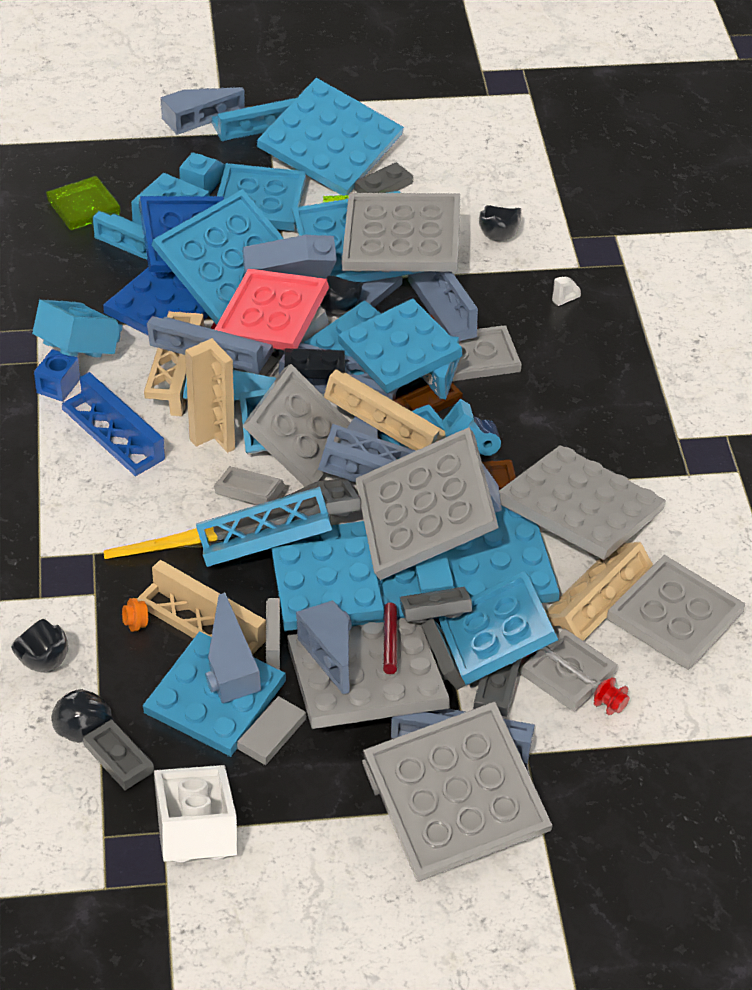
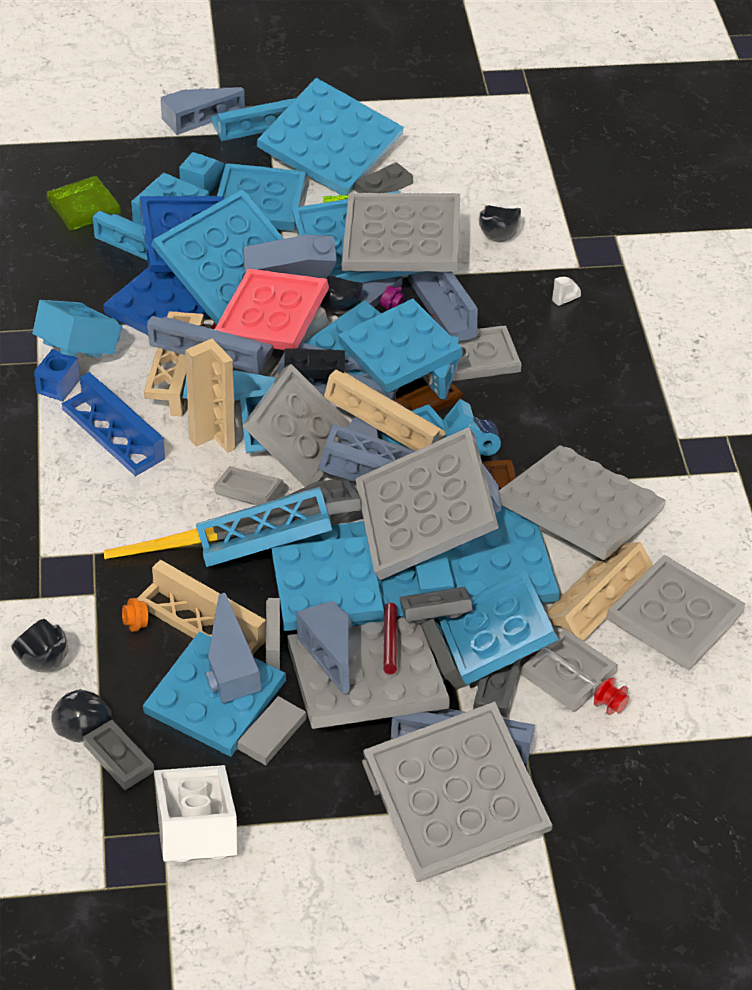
none -> magenta plate [380,285,405,311]

